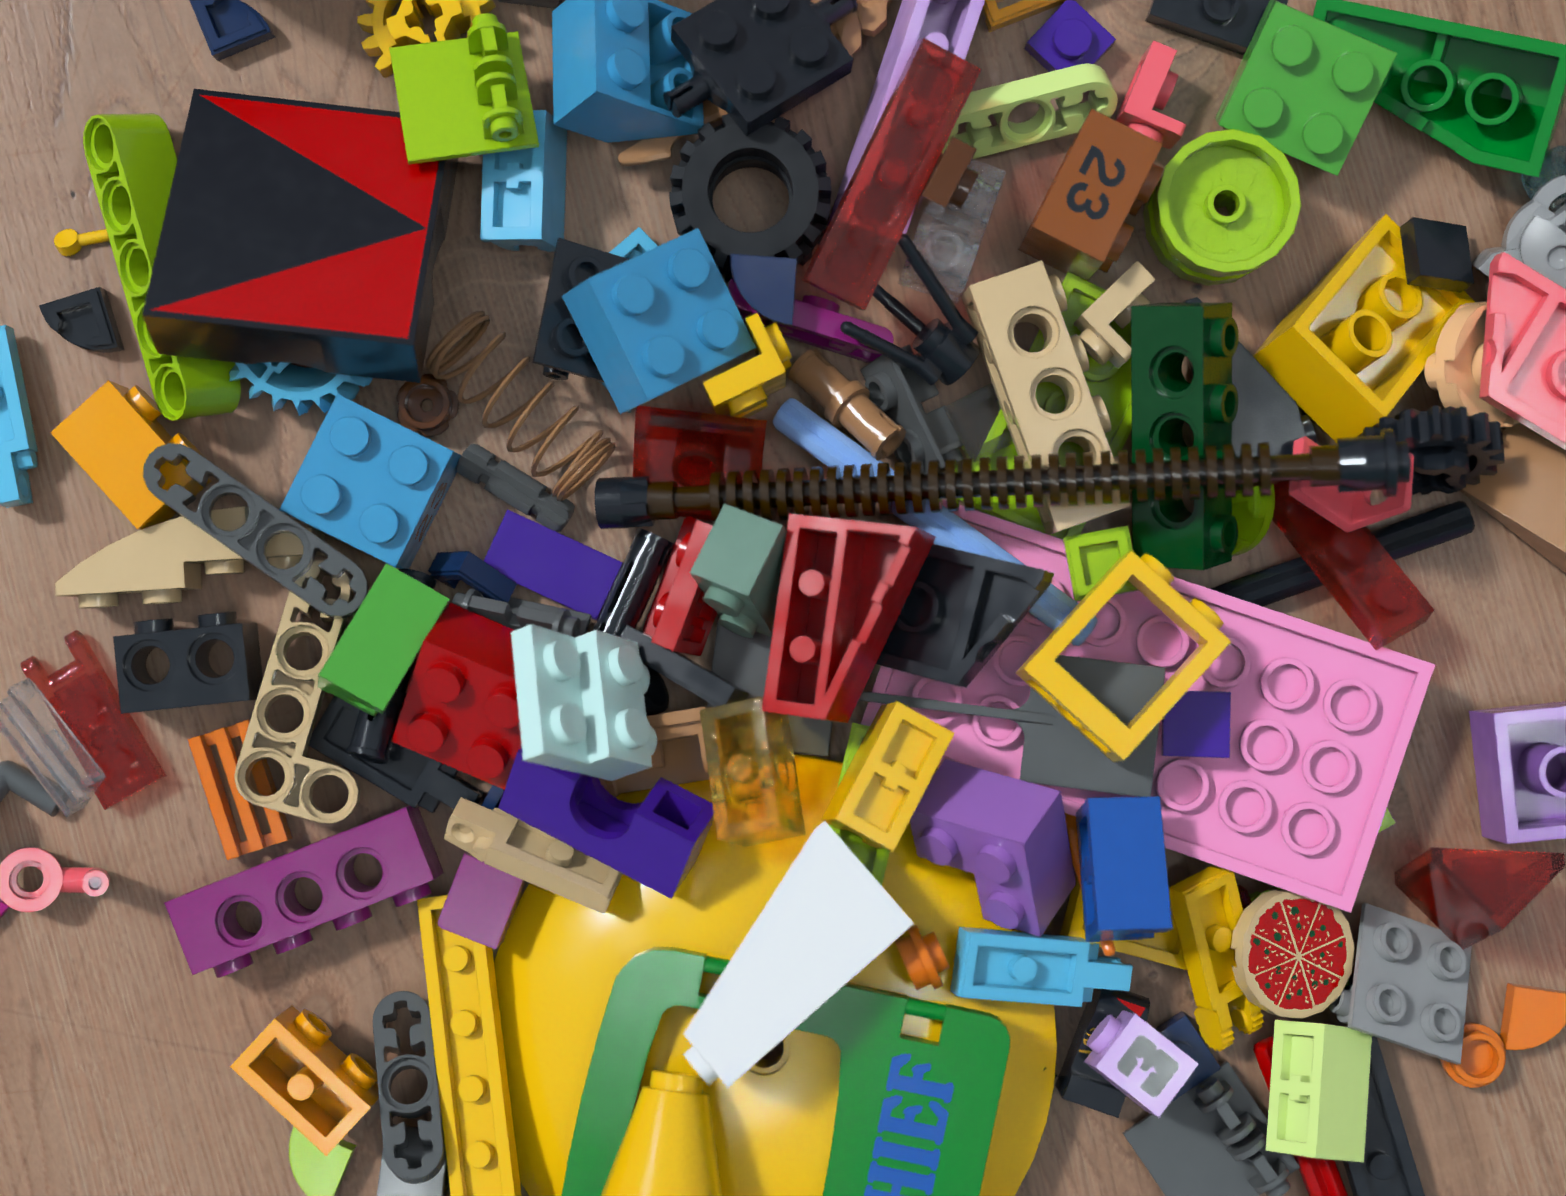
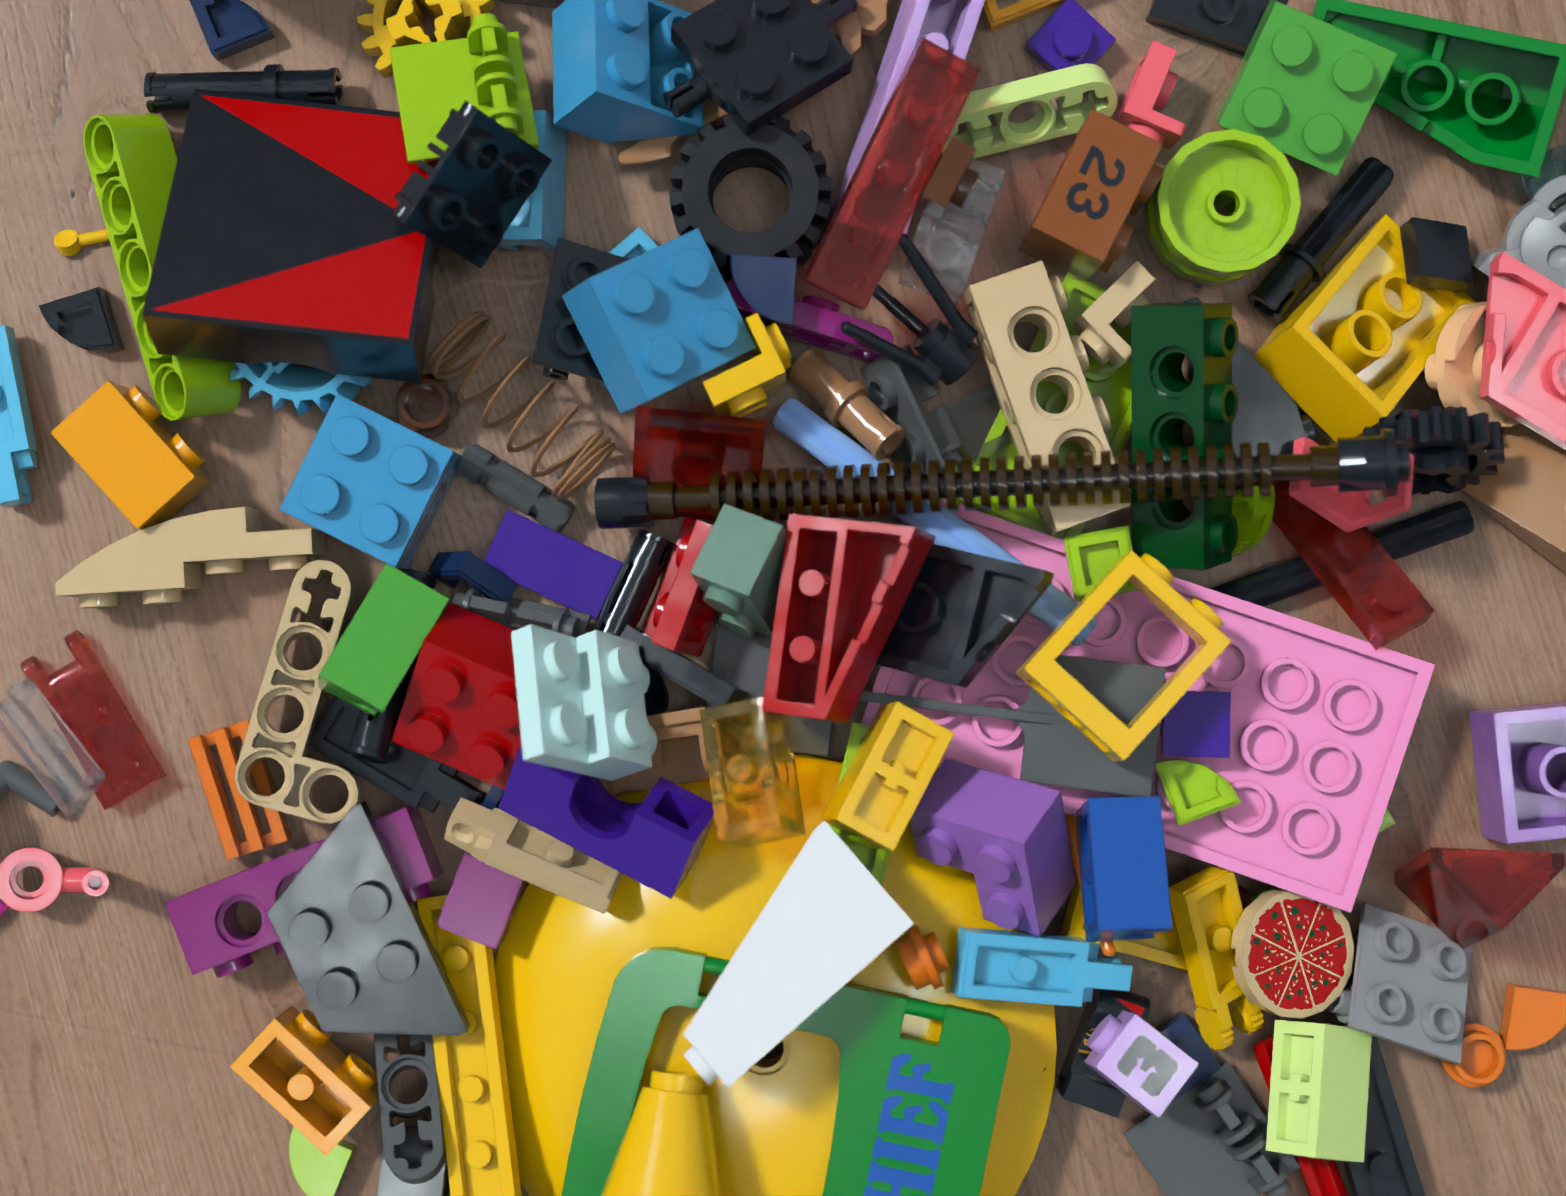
black brick [113,612,263,714] -> none
dark grey beam [143,443,369,619] -> none
none -> black pin [144,64,343,114]
none -> wing [267,801,470,1036]
none -> black hinge [392,100,552,268]
none -> lime tile [1154,760,1241,826]
none -> black axle [1248,157,1394,322]

